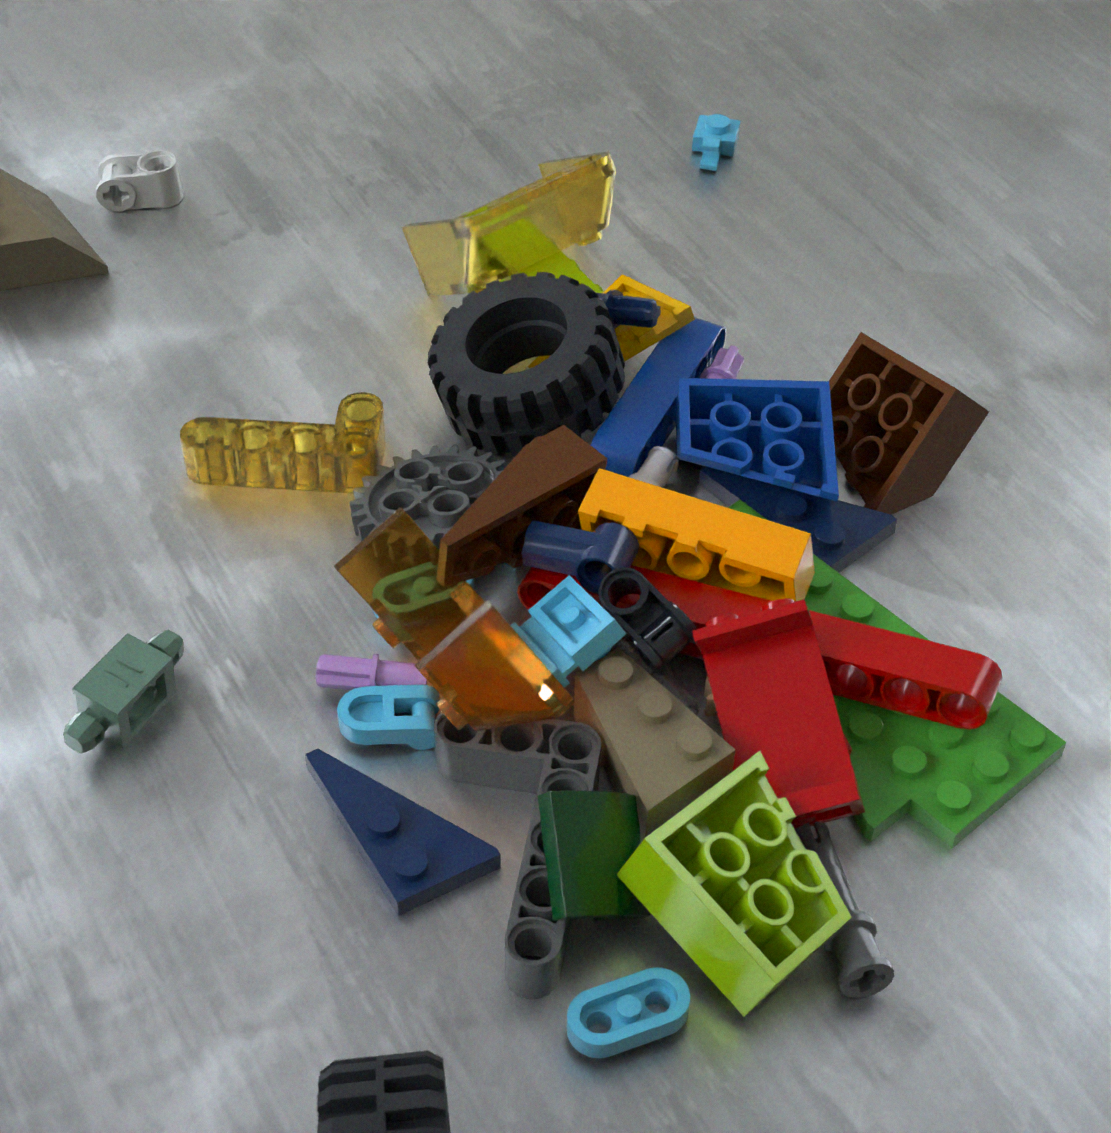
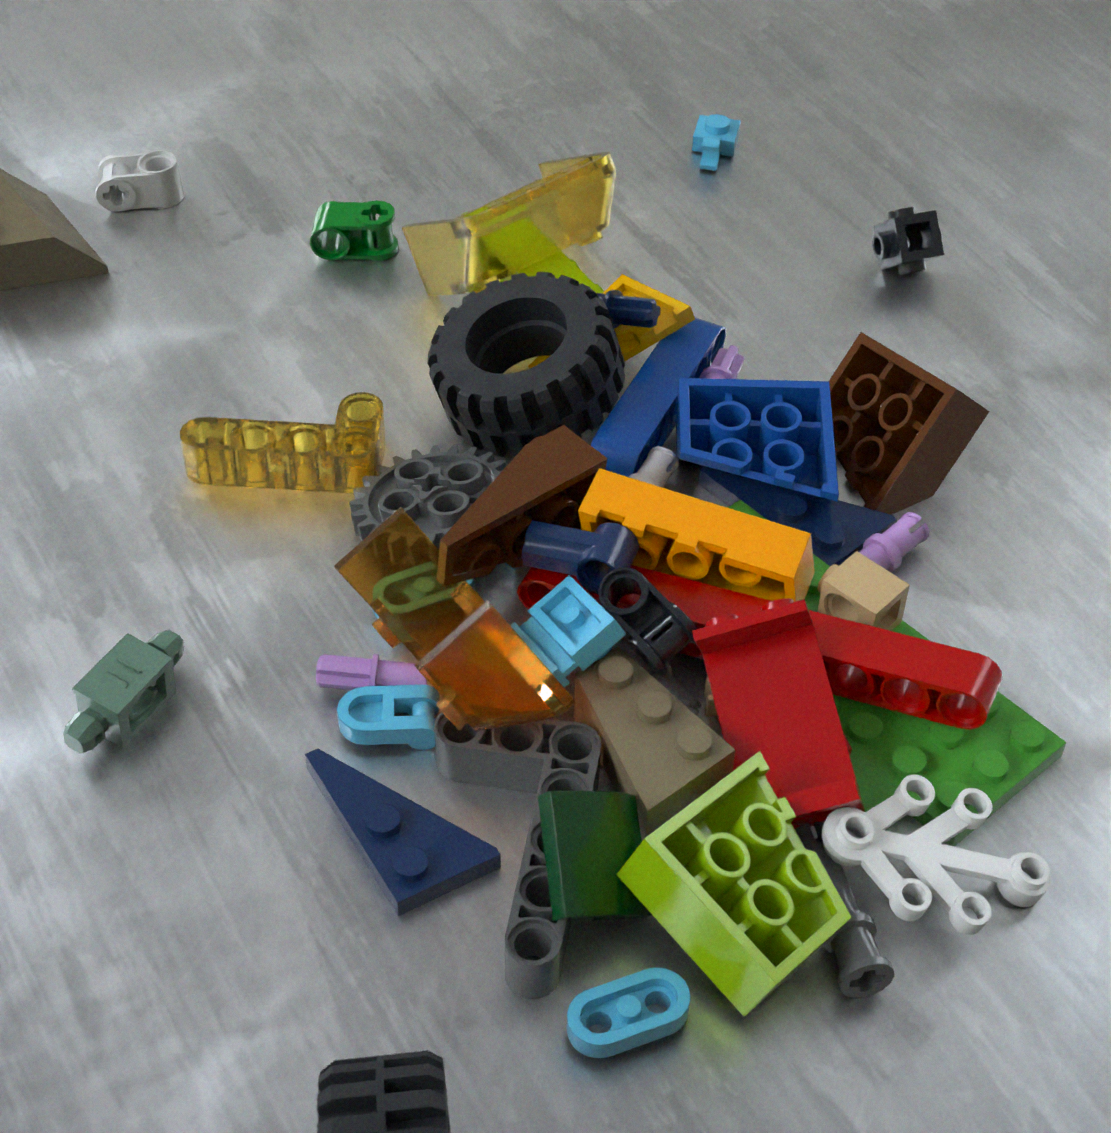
none -> green piece [310,200,399,261]
none -> tan brick [817,551,910,631]
none -> white plant [822,775,1051,935]
none -> lavender pin [859,512,929,573]
none -> black brick [872,207,944,275]

